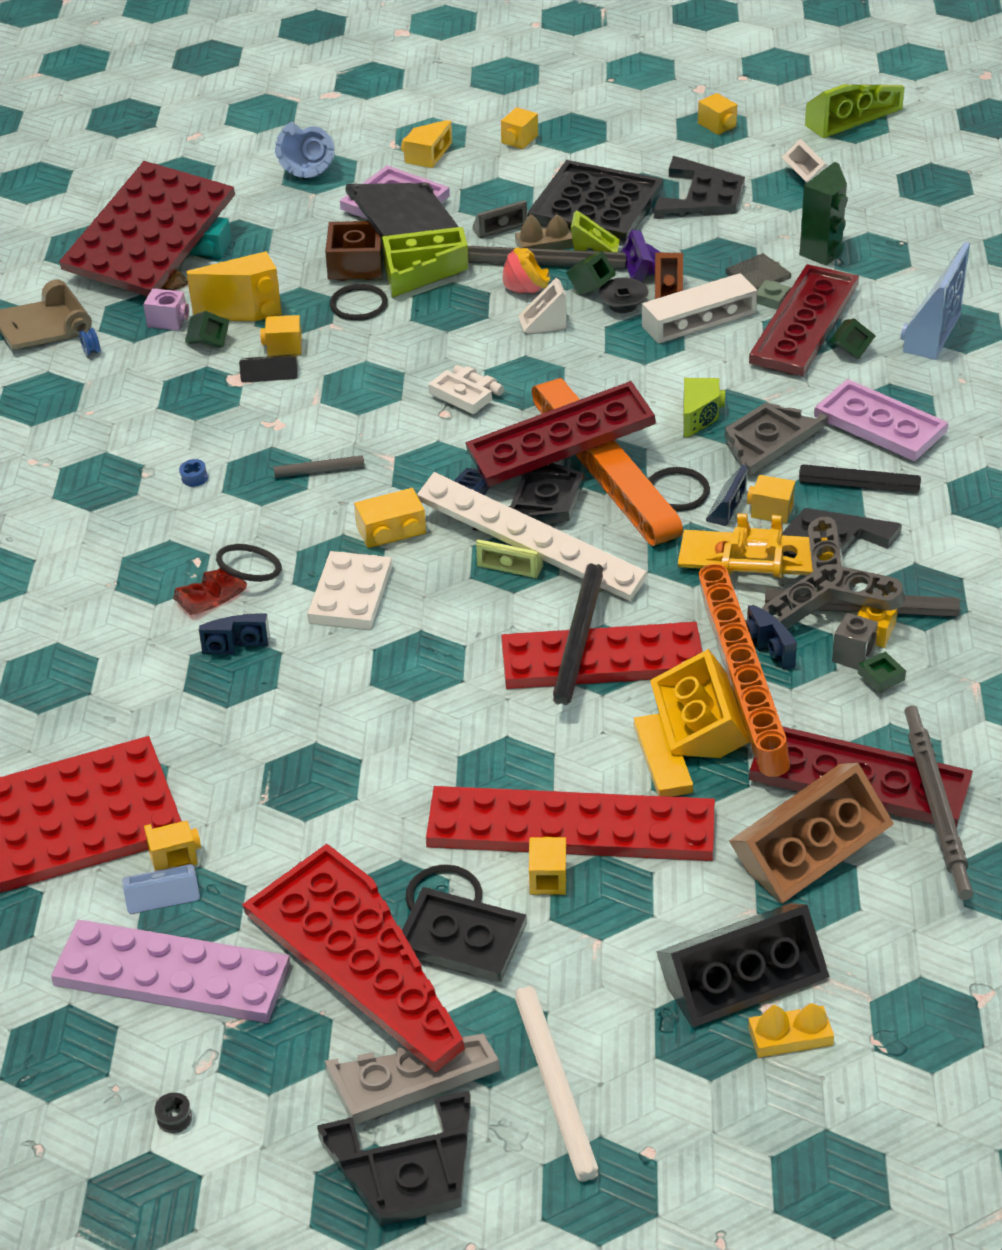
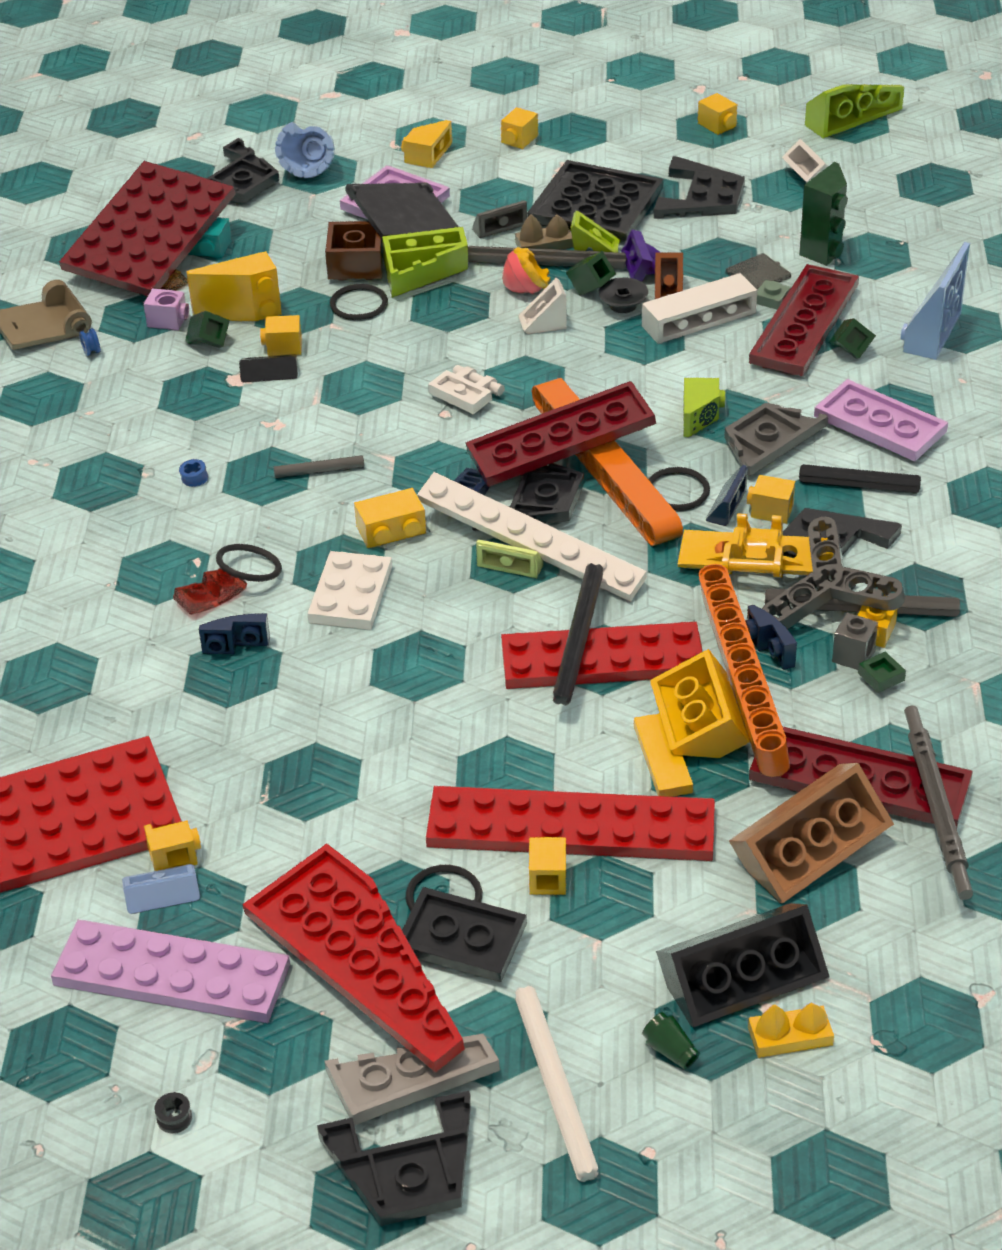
none -> black wing [185,138,279,203]
none -> dark green cone [642,1012,700,1070]

